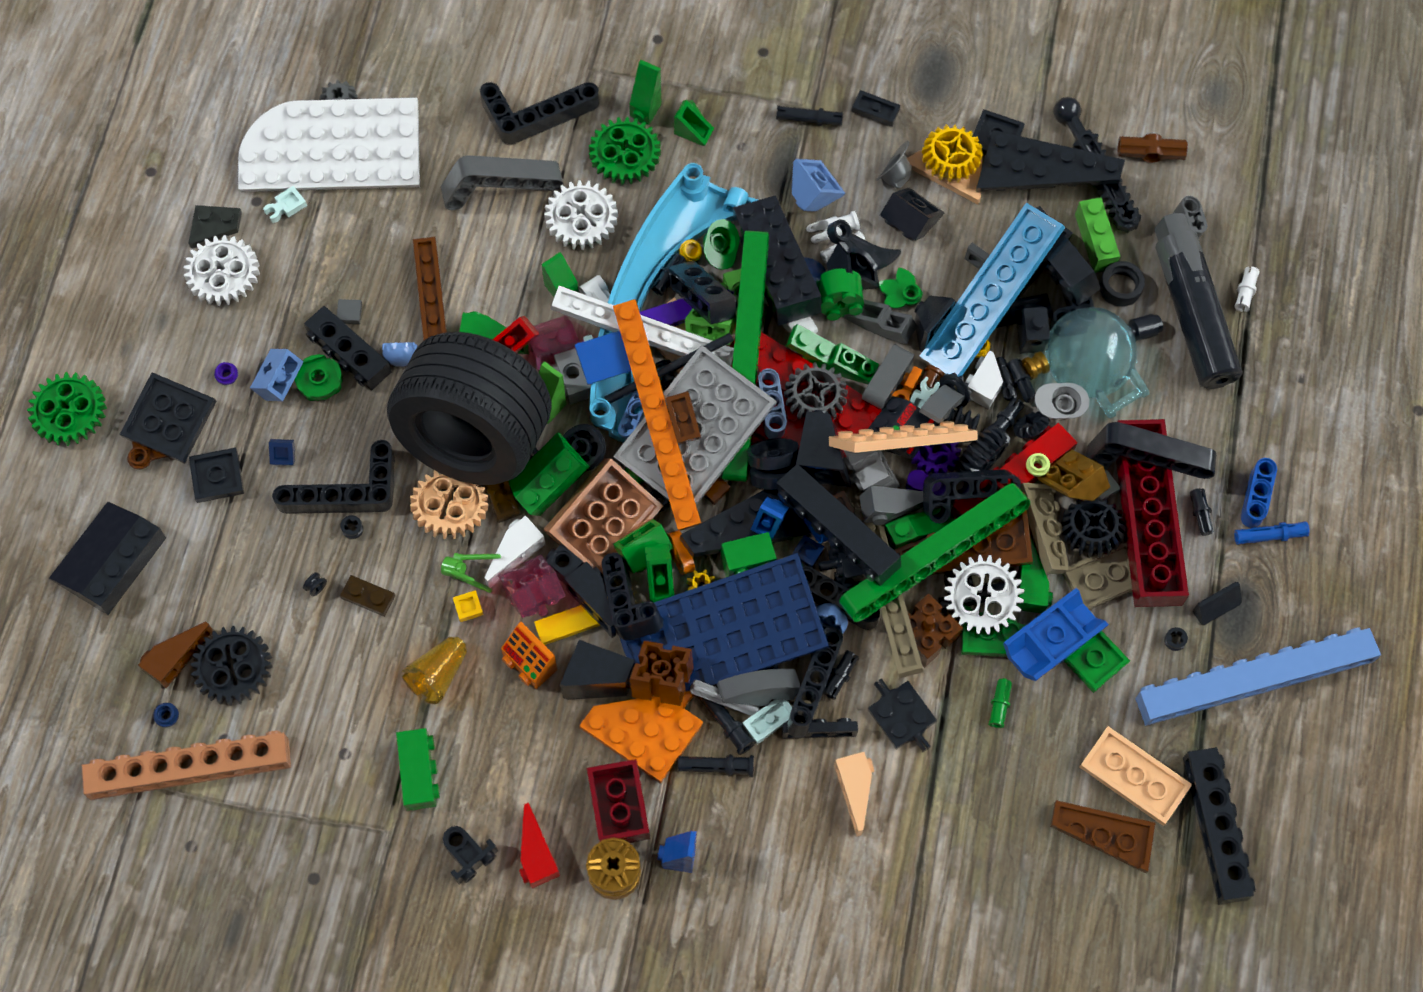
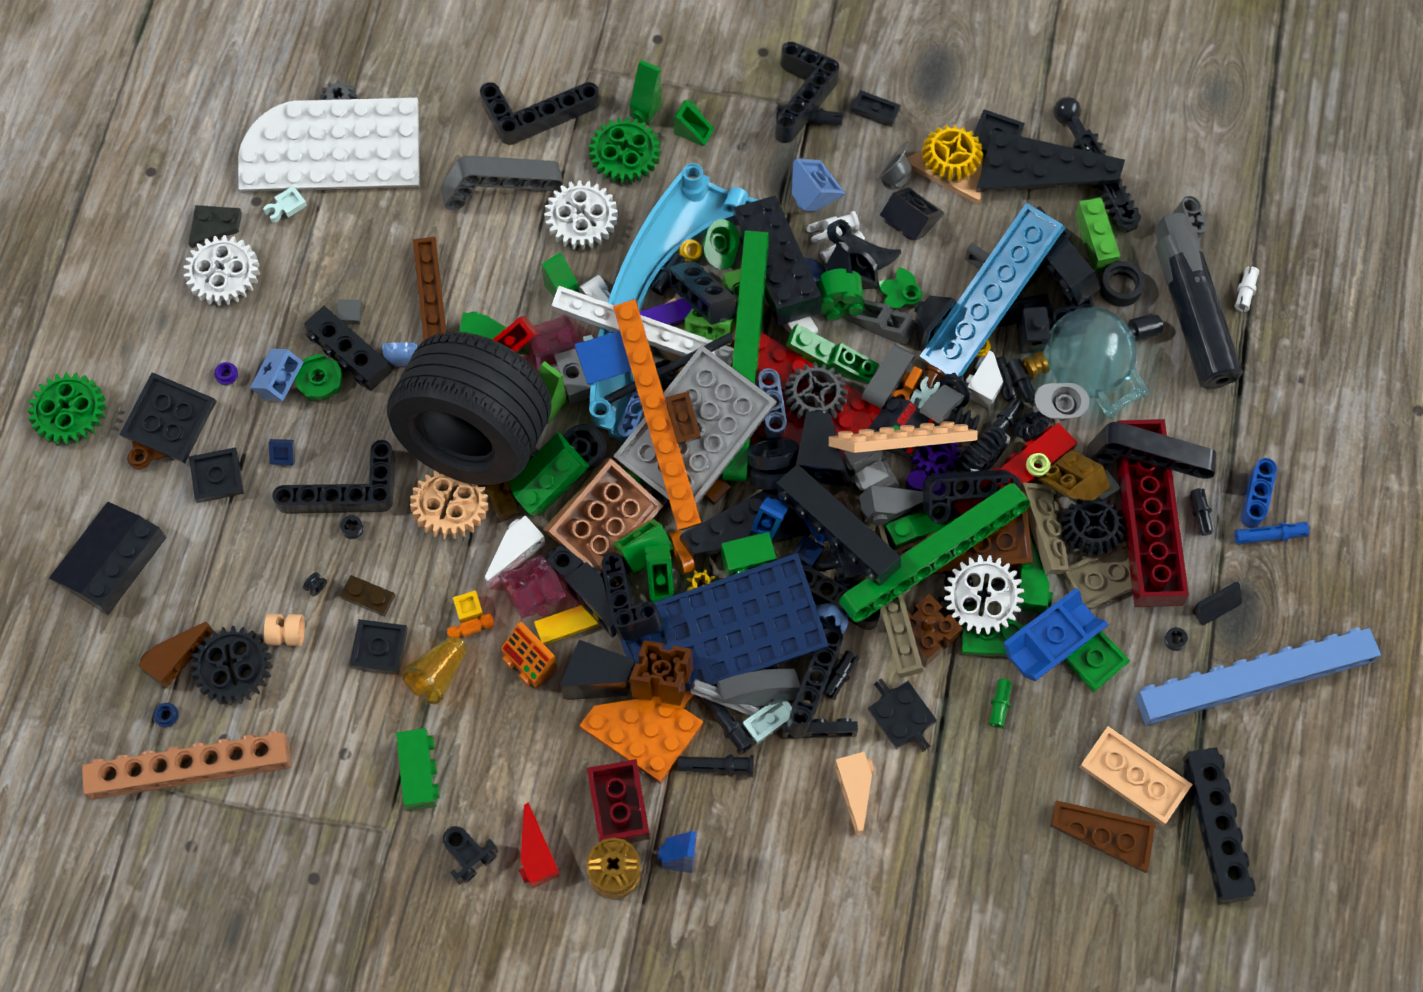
bright green plant [441,553,501,593] -> none
reddish brown piece [1117,133,1188,163] -> none
none -> light nougat wheel [264,614,305,646]
none -> black plate [349,619,408,675]
none -> orange axle [447,613,494,641]
none -> black beam [775,42,840,143]

